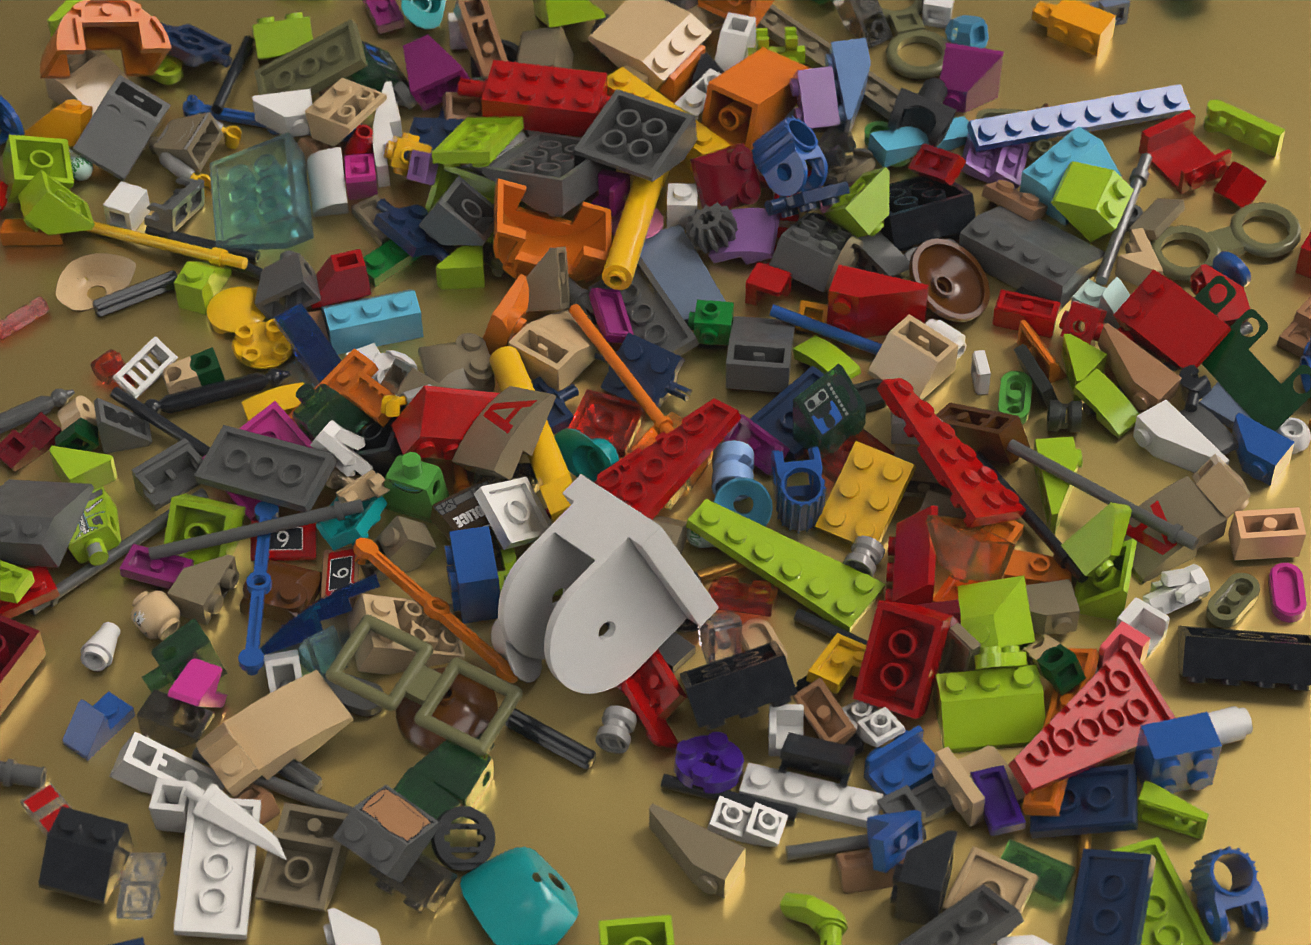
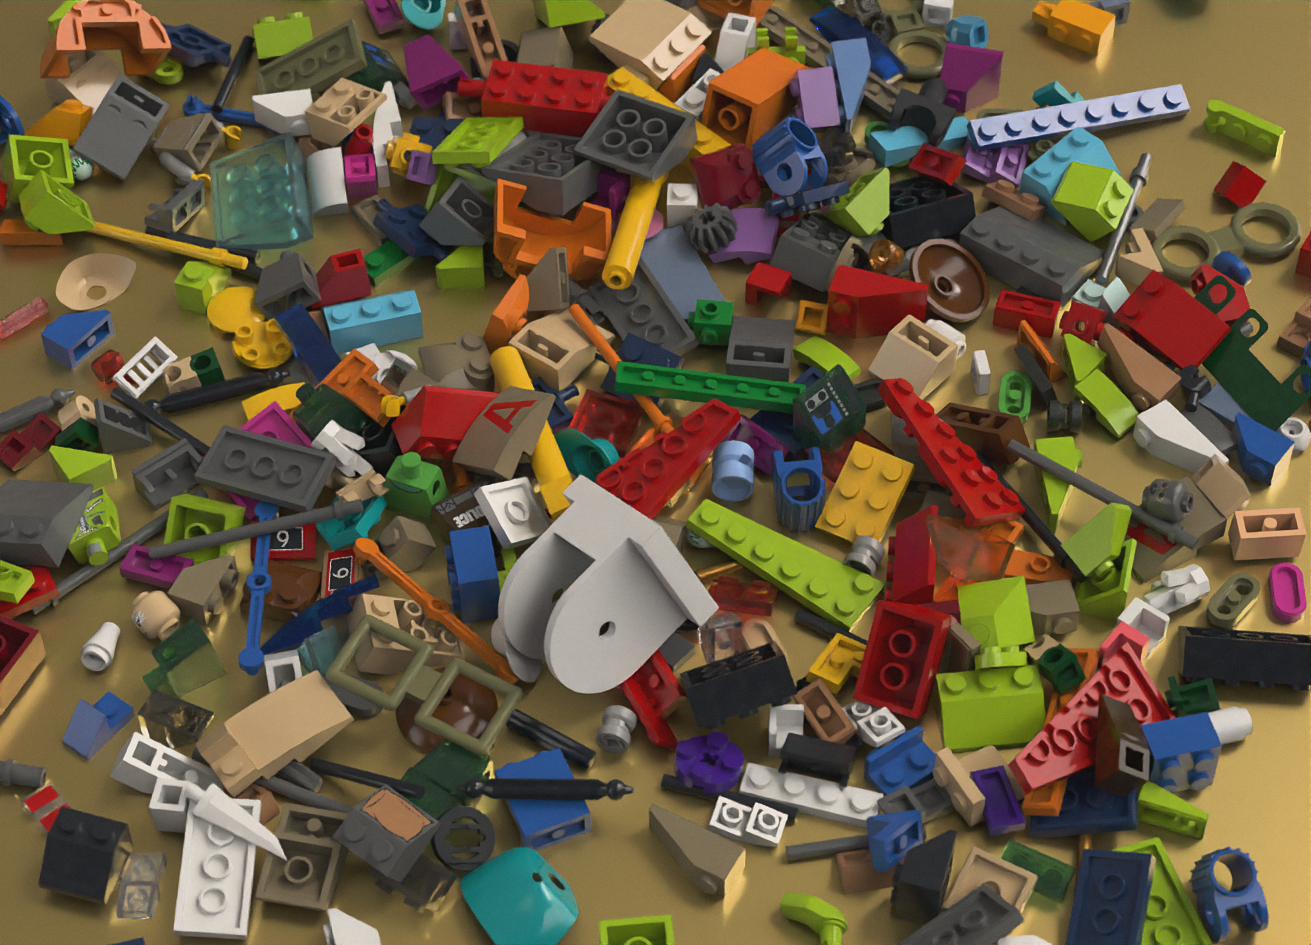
black axle [92,270,178,317] -> none
white brick [103,181,150,231] -> none
dark pink slope [167,658,227,708] -> none
magenta tile [588,287,634,343] -> none
dark azure piece [714,477,773,526] -> none
blue bar [769,304,882,355] -> none
red panel [1138,110,1232,195] -> none
none -> blue slope [41,310,115,370]
none -> black bar [309,758,425,799]
none -> black wheel [457,778,633,801]
none -> blue panel [494,748,592,852]
none -> green plate [615,361,806,415]
none -> clear blue slope [809,5,908,84]
none -> clear orange bar [869,239,904,274]
none -> teal slope [1032,80,1086,107]
none -> dark brown slope [1094,694,1150,798]
none -> dark grey head [1142,479,1194,523]
none -> dark green bracket [1164,676,1221,717]

